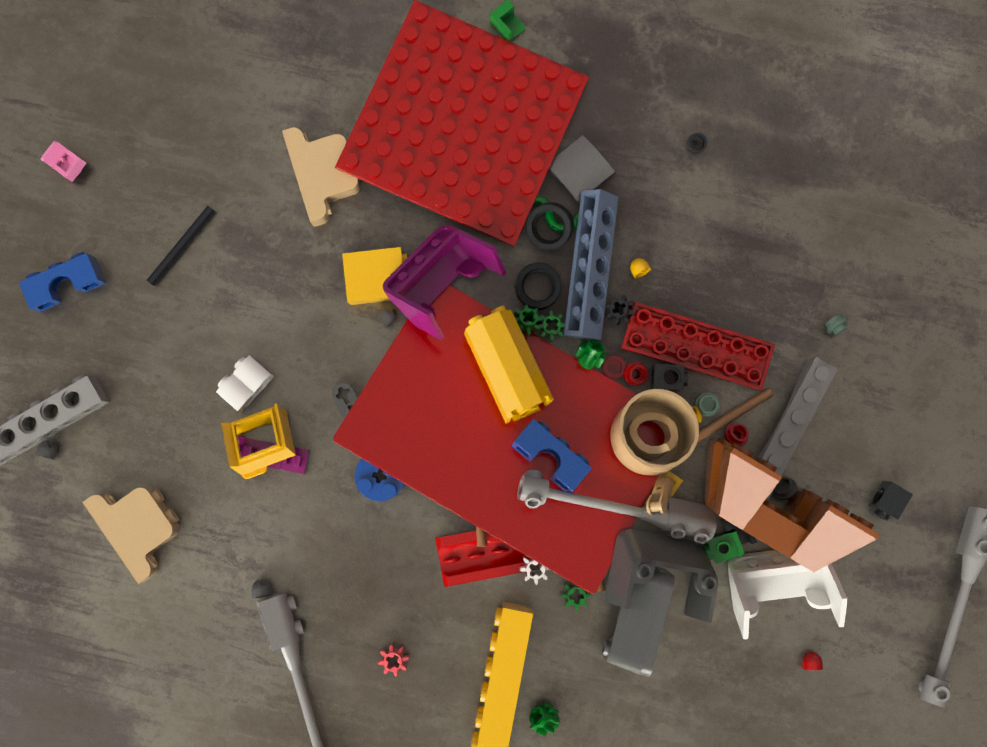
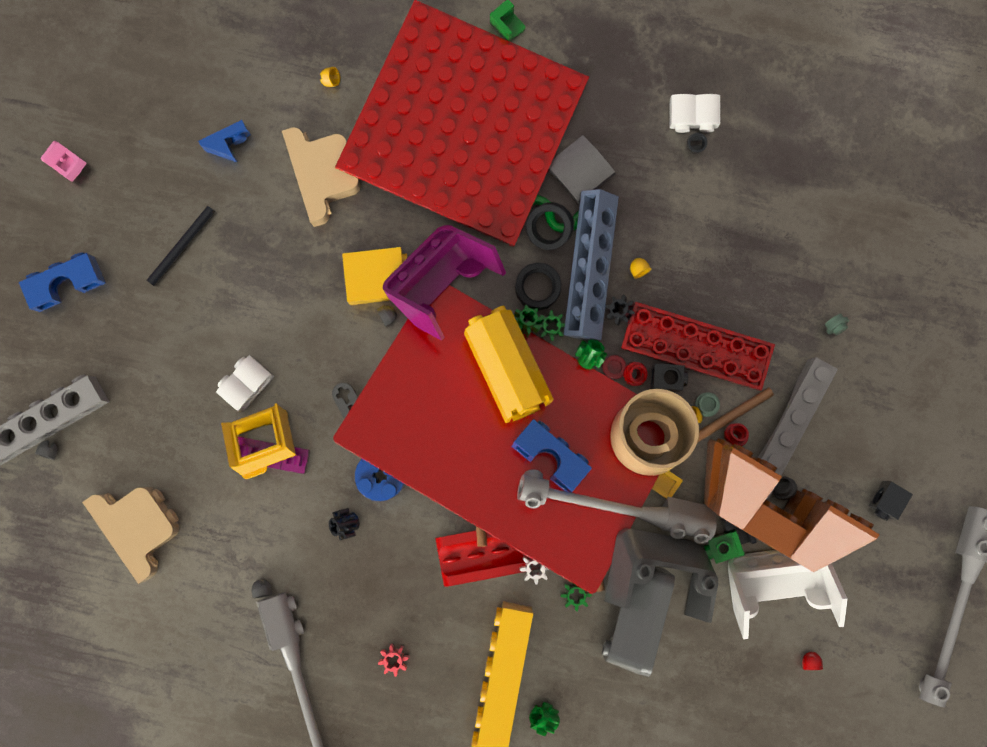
tan bar [646,477,673,515] -> none
none -> blue slope [198,120,251,162]
none -> yellow hinge [320,67,340,87]
none -> black gear [329,508,360,540]
none -> white brick [670,94,720,133]

